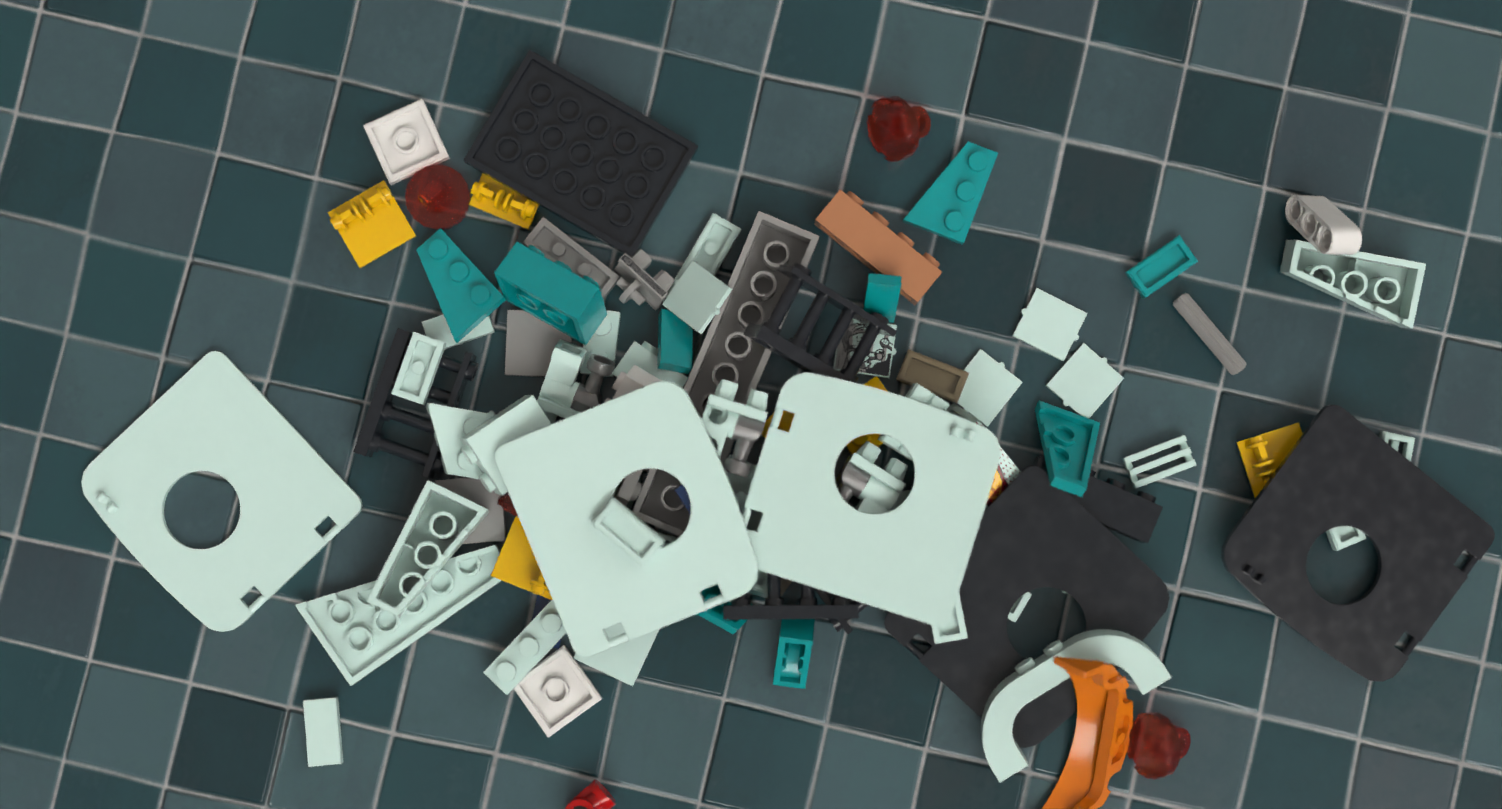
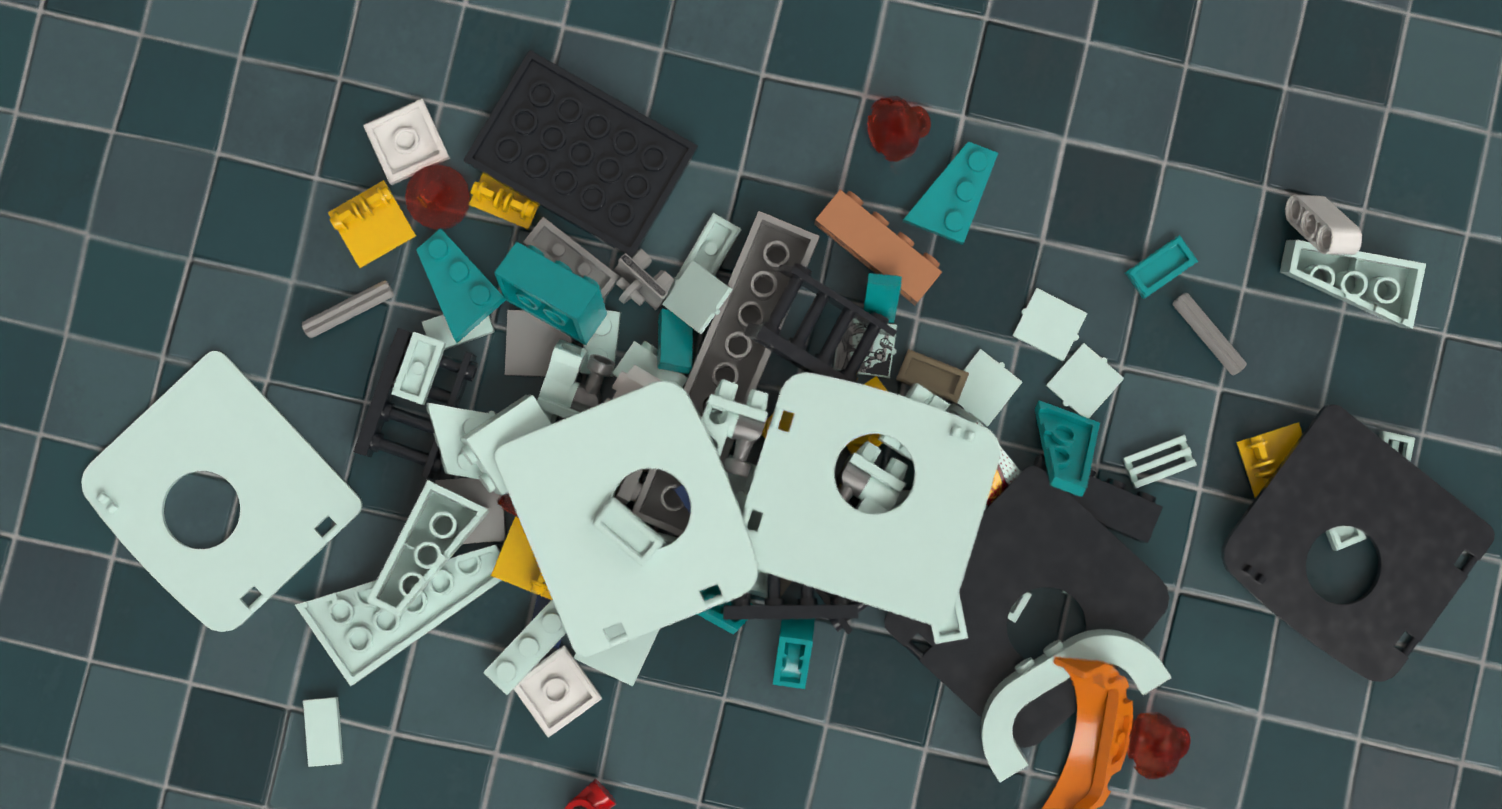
none -> light grey axle [302,281,394,338]

